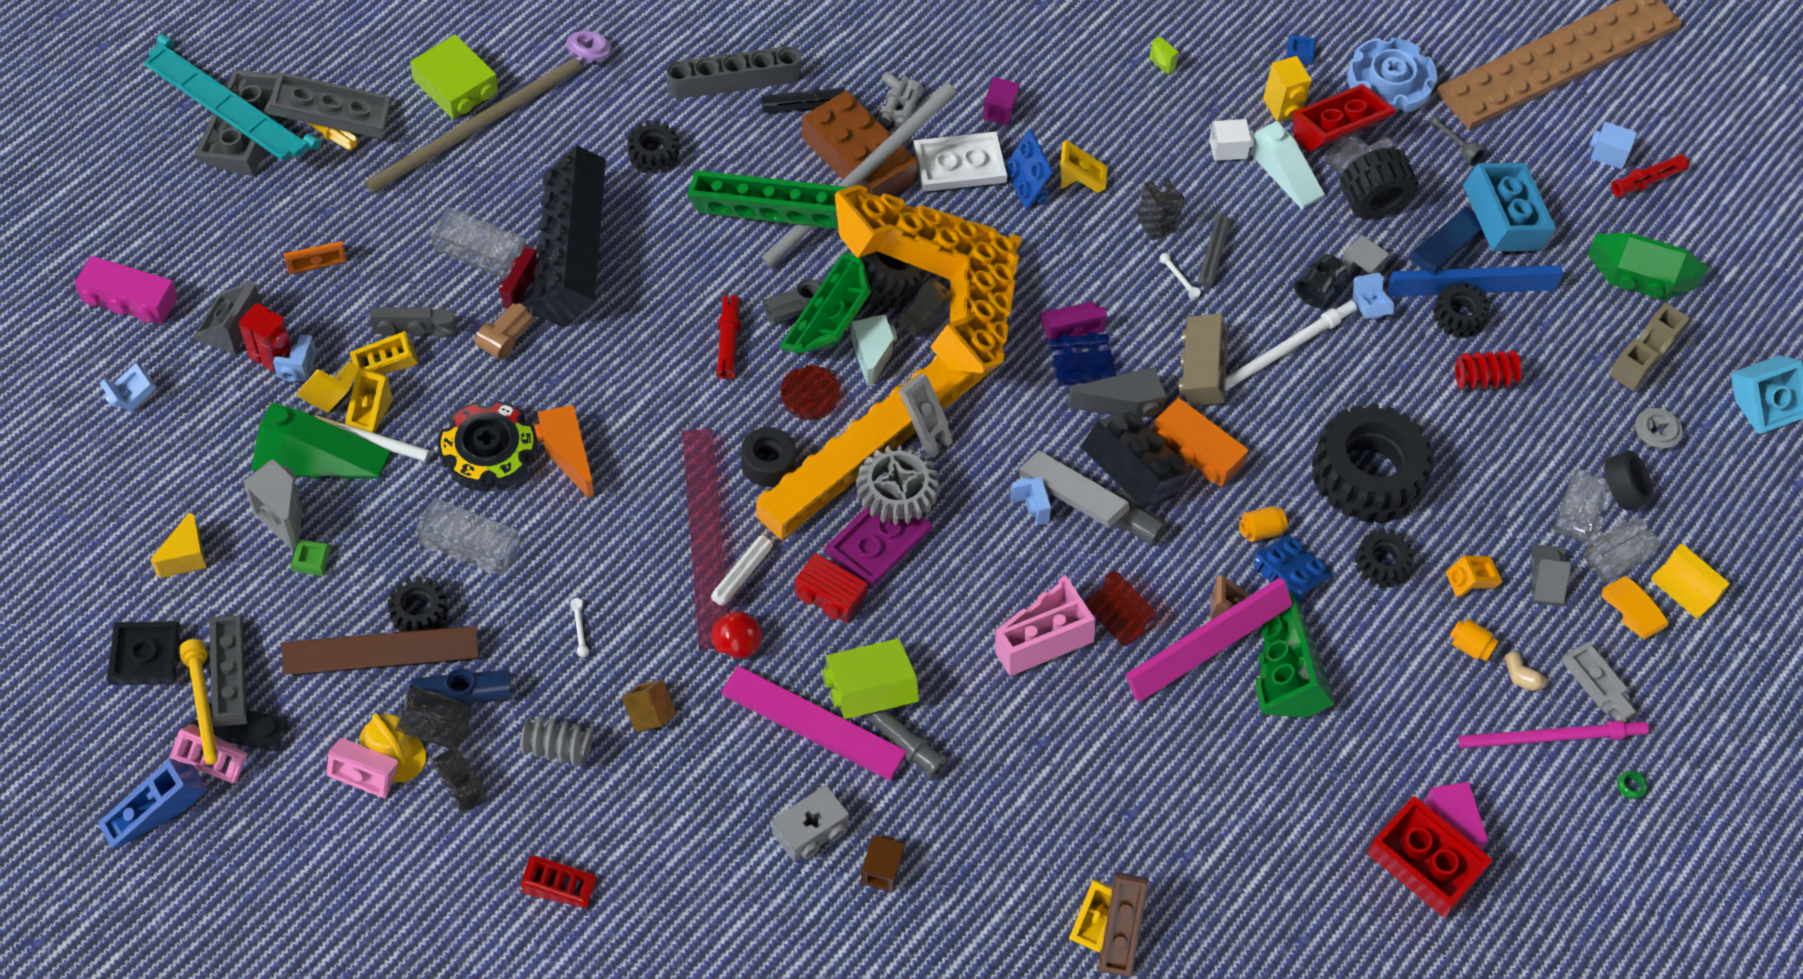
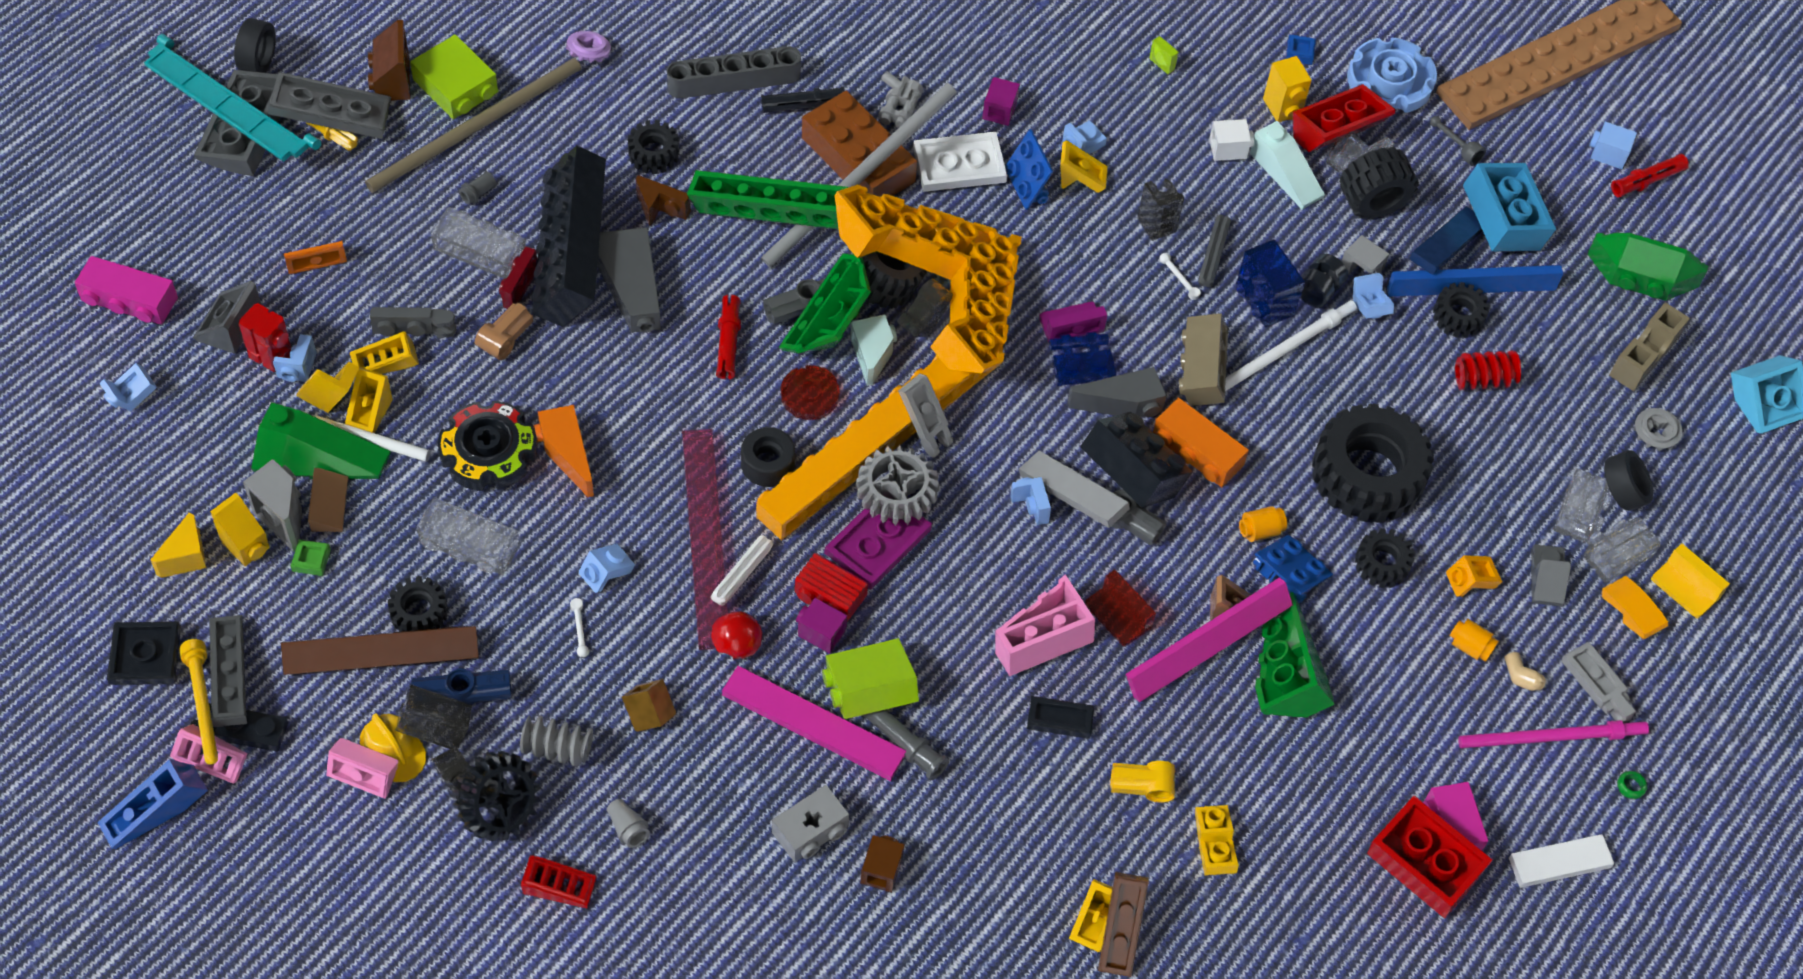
none -> yellow slope [210,493,270,566]
none -> black tyre [234,18,276,73]
none -> medium nougat slope [308,468,348,532]
none -> reddish brown slope [368,20,411,101]
none -> black gear [452,751,542,841]
none -> dark grey pin [459,171,497,204]
none -> light blue bracket [579,543,635,593]
none -> dark grey slope [597,227,661,333]
none -> light grey cone [607,799,650,848]
none -> reddish brown slope [636,175,691,226]
none -> magenta brick [796,598,847,654]
none -> black tile [1027,696,1095,739]
none -> light blue bracket [1062,120,1107,154]
none -> yellow piece [1110,761,1175,802]
none -> yellow slope [1195,805,1239,876]
none -> clear blue brick [1236,239,1305,328]
none -> white tile [1509,834,1614,888]

